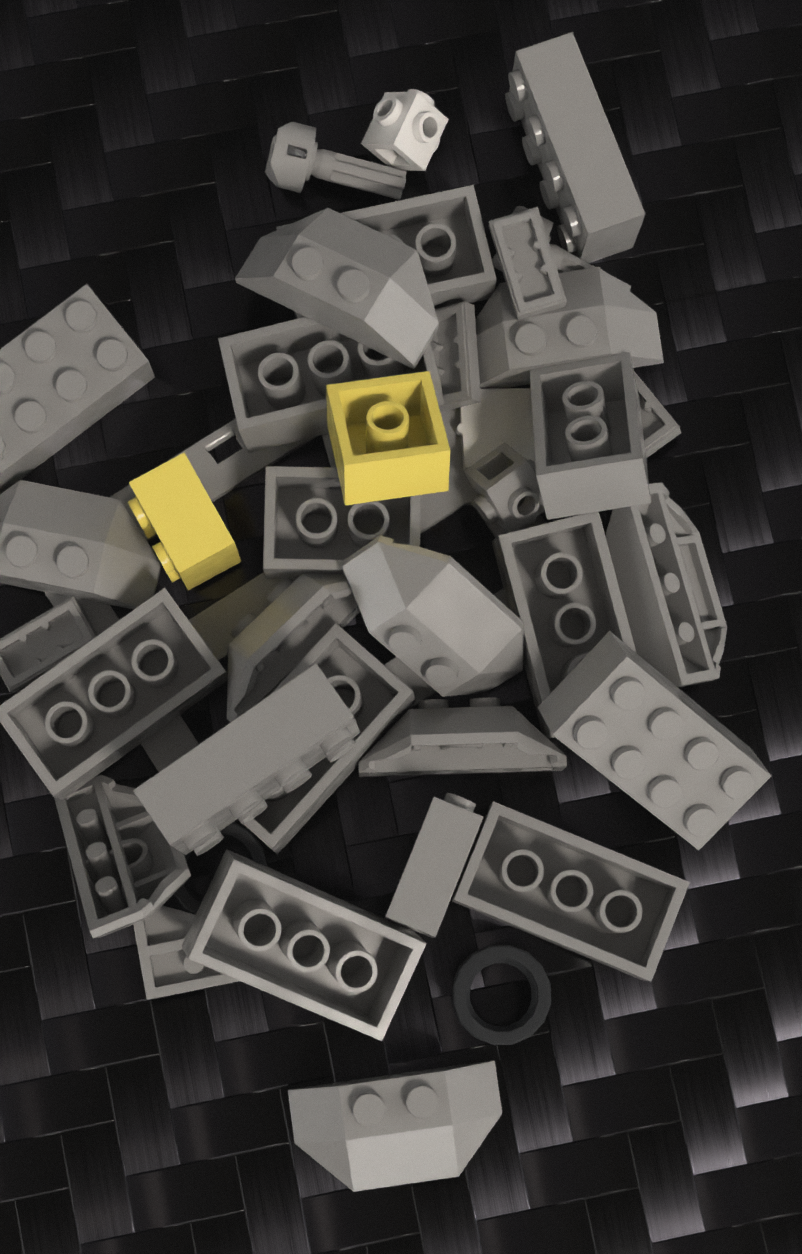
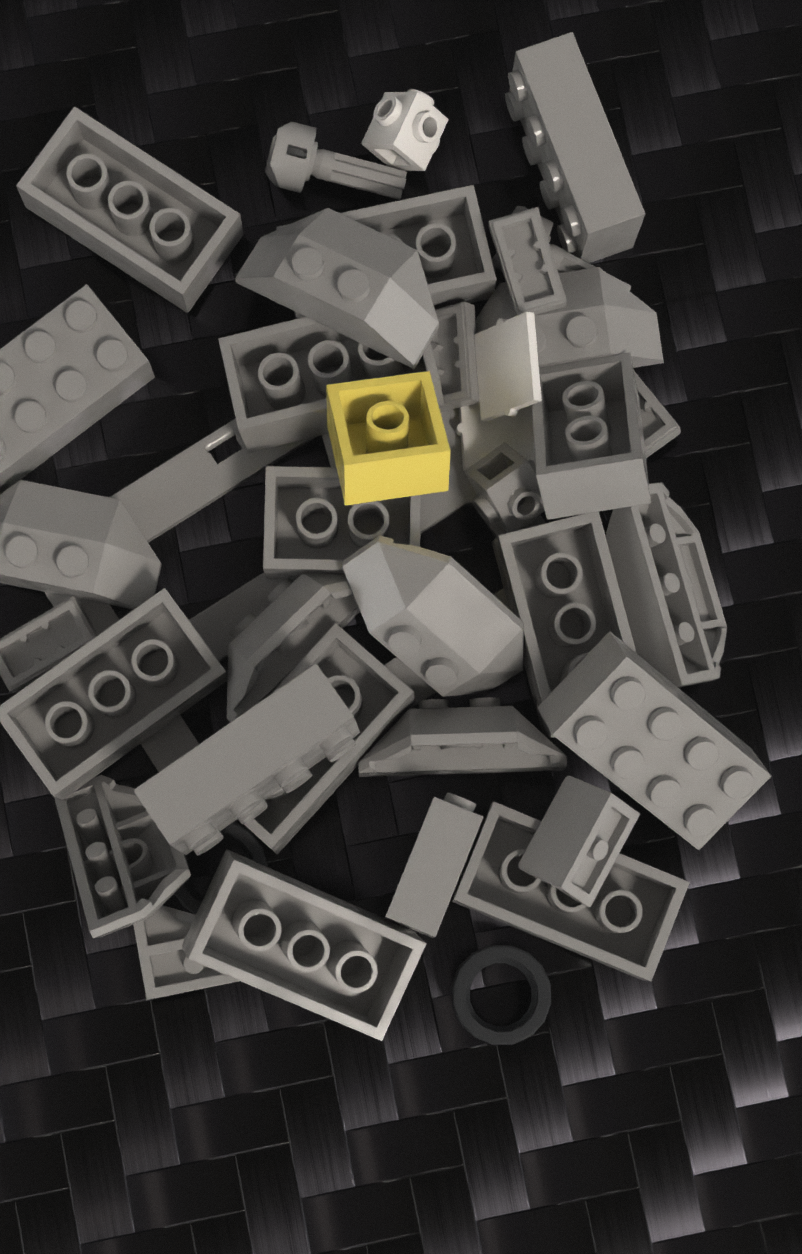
light yellow brick [127,453,241,591] -> none
light grey wedge [288,1060,502,1192] -> none
none -> light grey brick [16,106,244,313]
none -> white piece [474,312,542,421]
none -> light grey panel [518,776,640,907]

